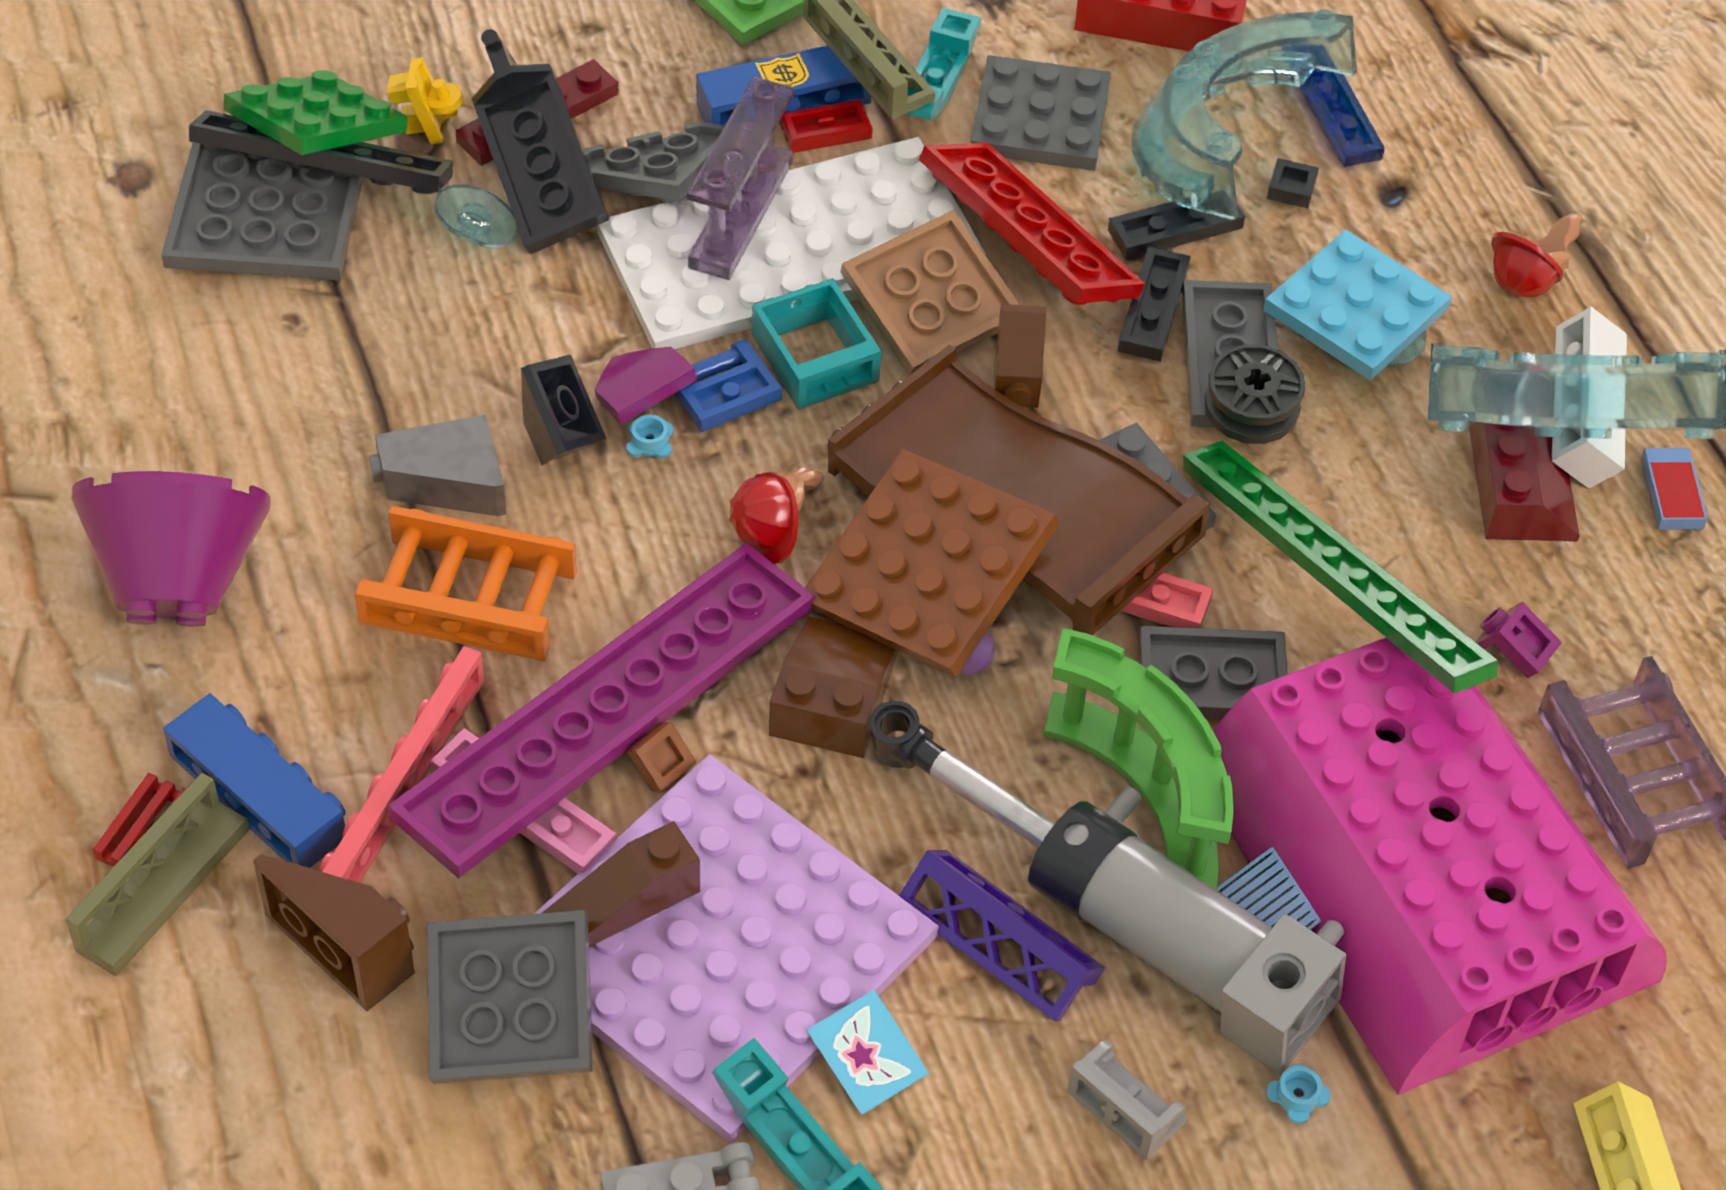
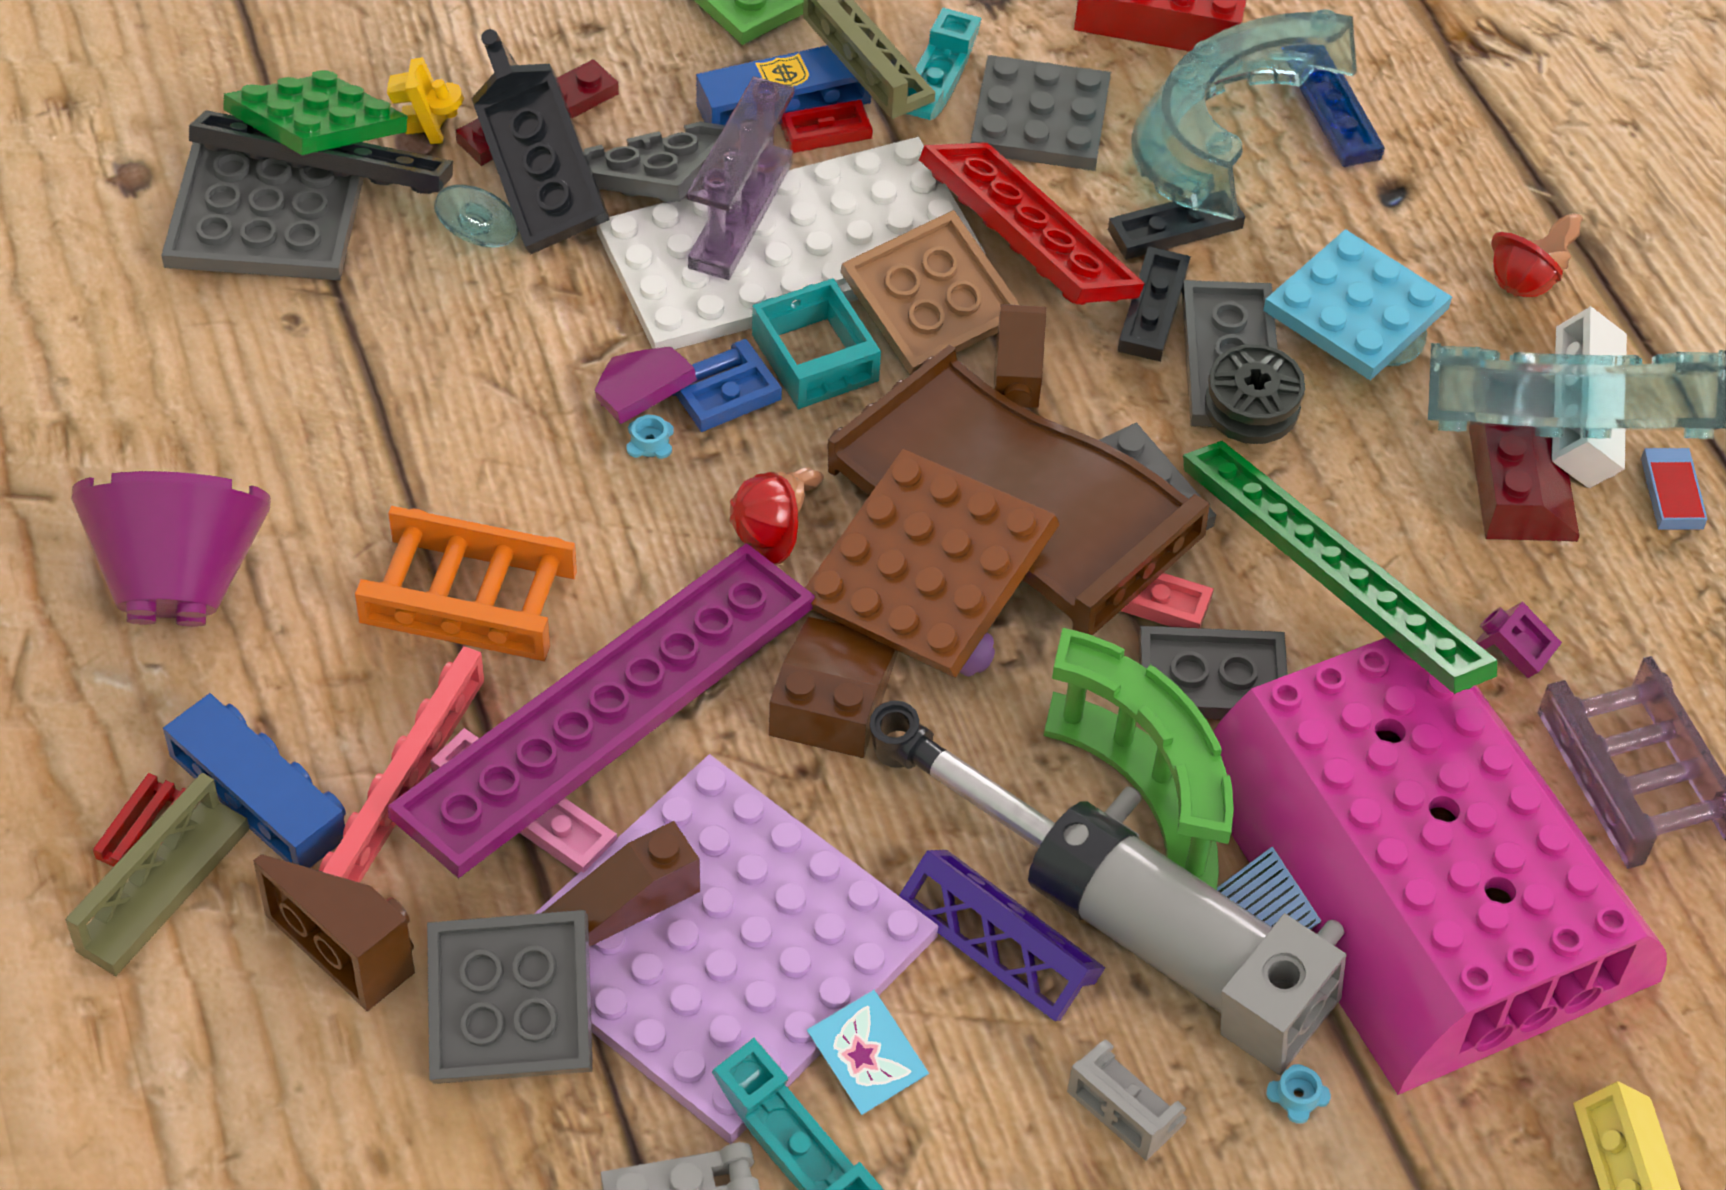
flat silver slope [369,415,507,516] -> none
black slope [521,354,607,465] -> none
dark orange plate [627,722,697,792] -> none
black plate [1267,158,1319,209] -> none

